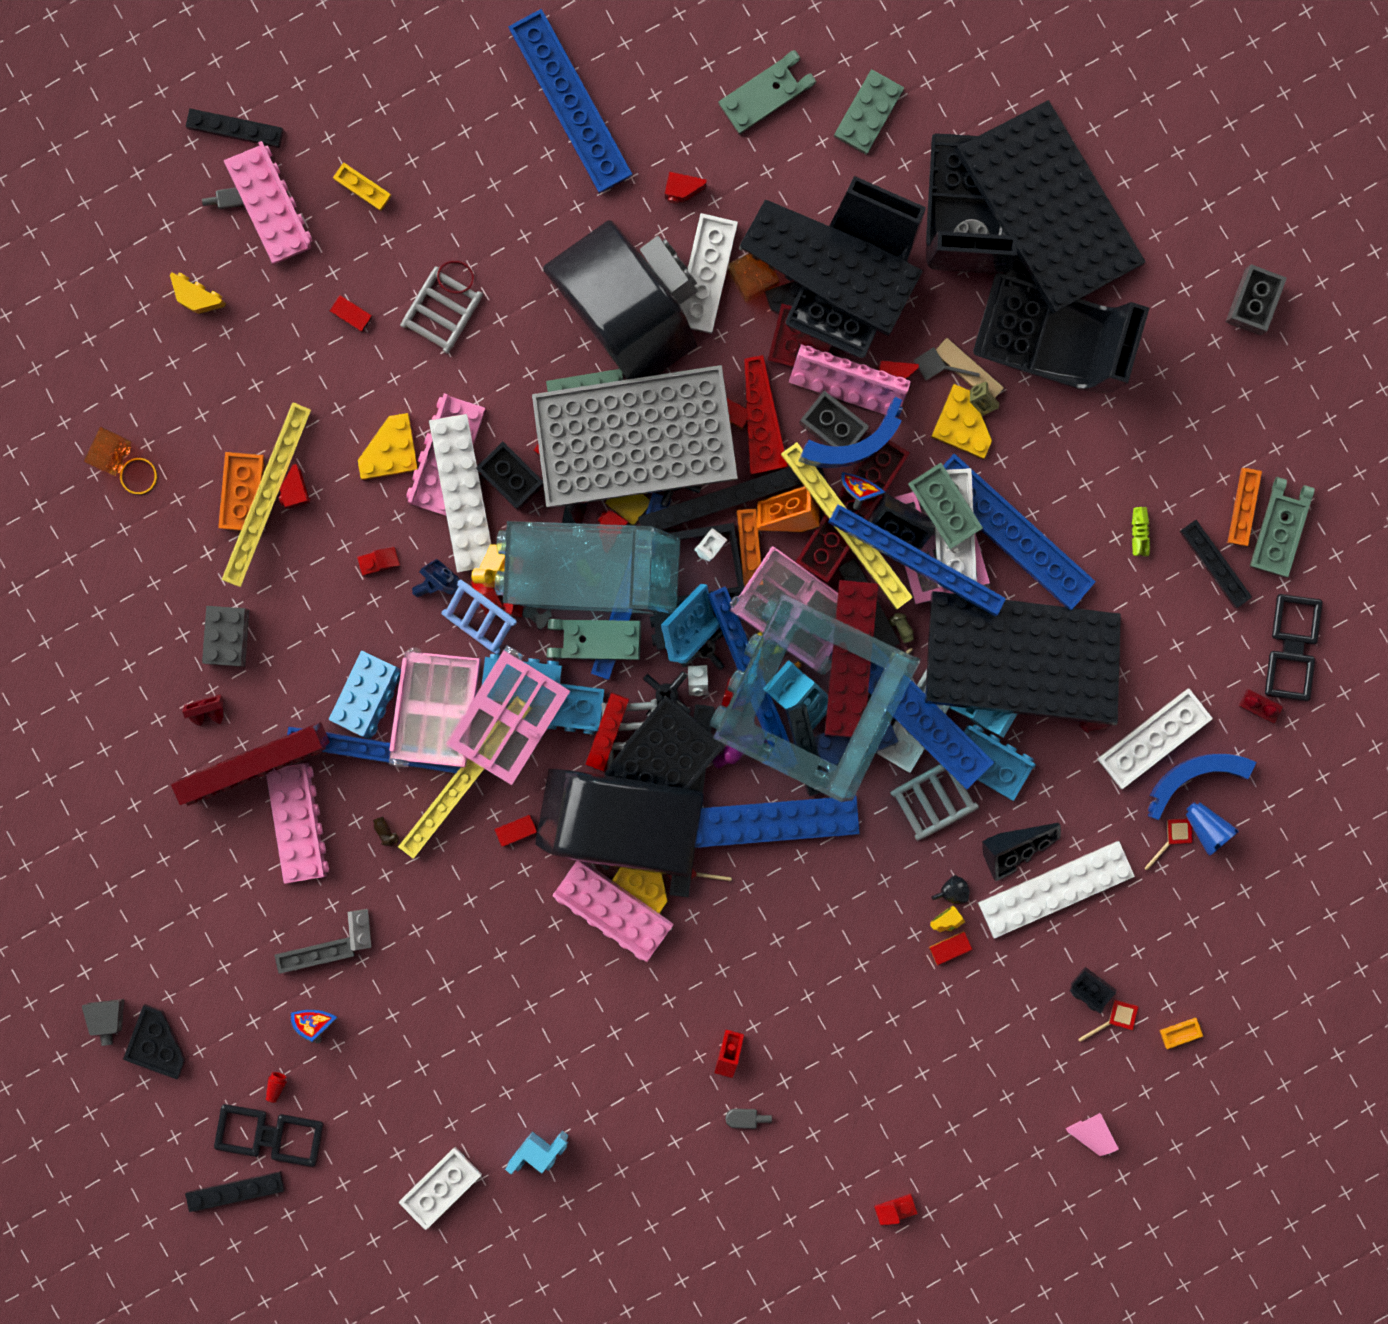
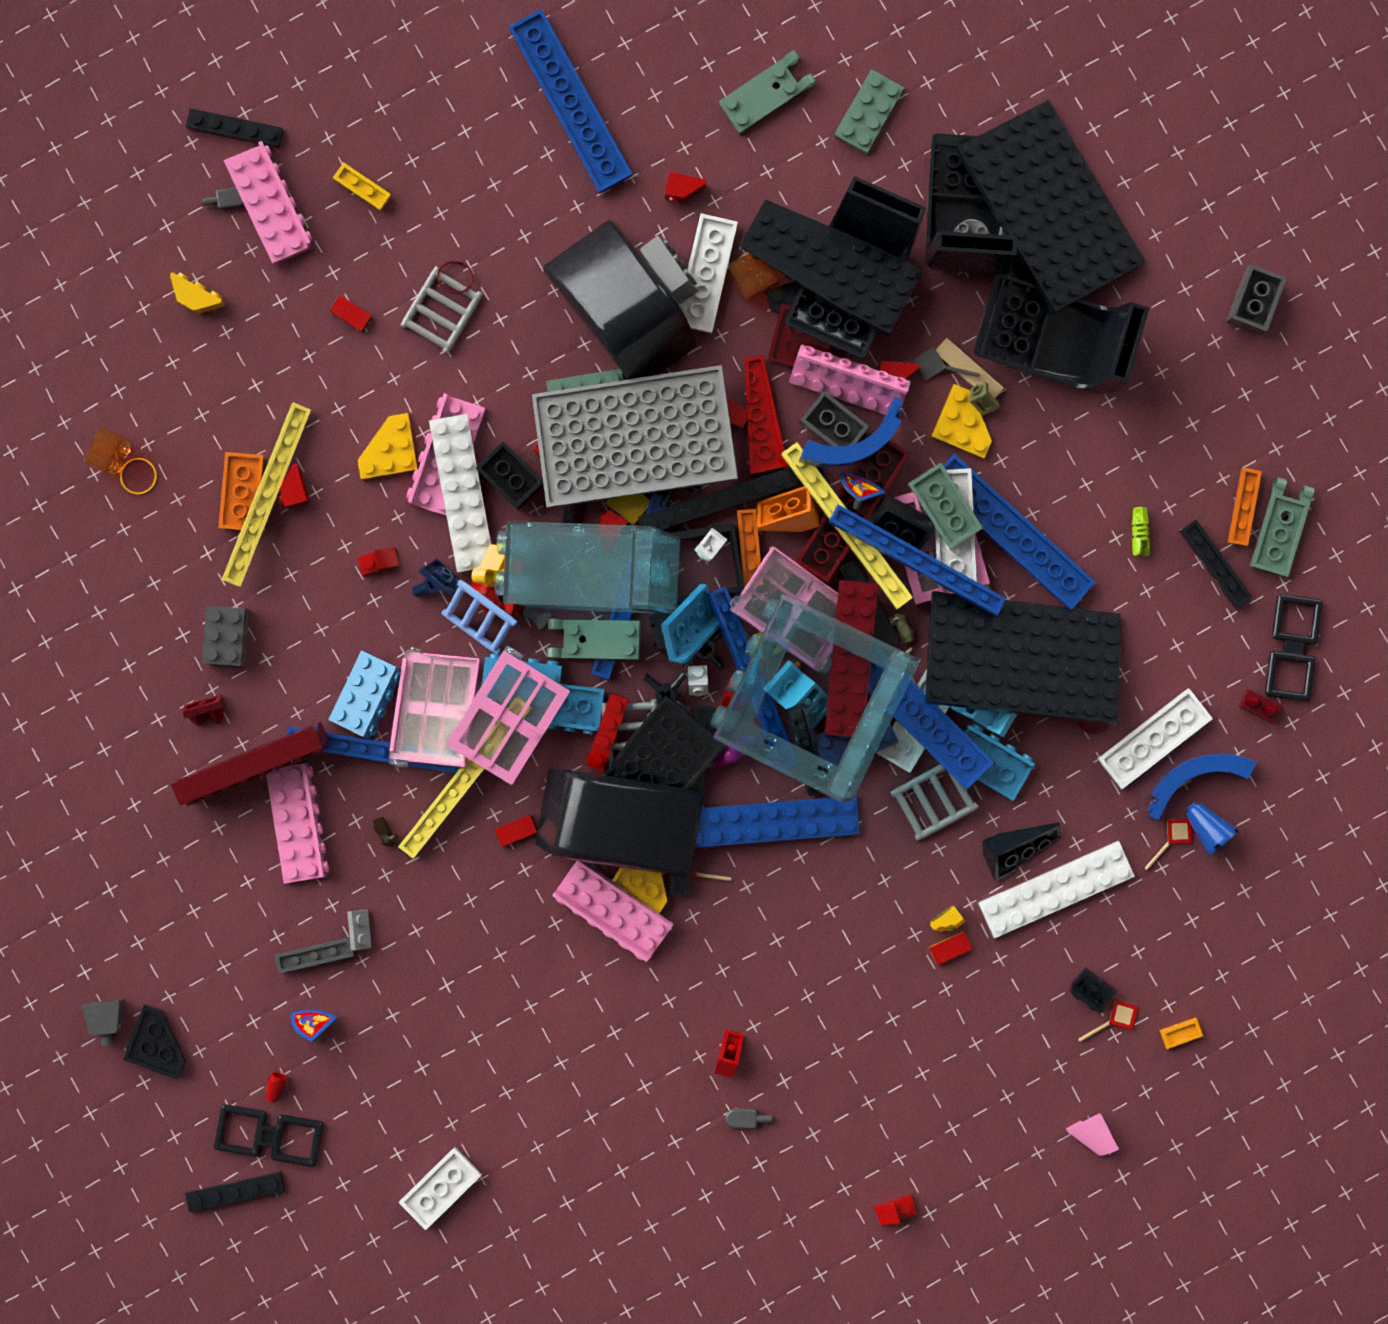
medium azure bracket [505,1130,568,1174] -> none
black piece [931,875,970,904] -> none

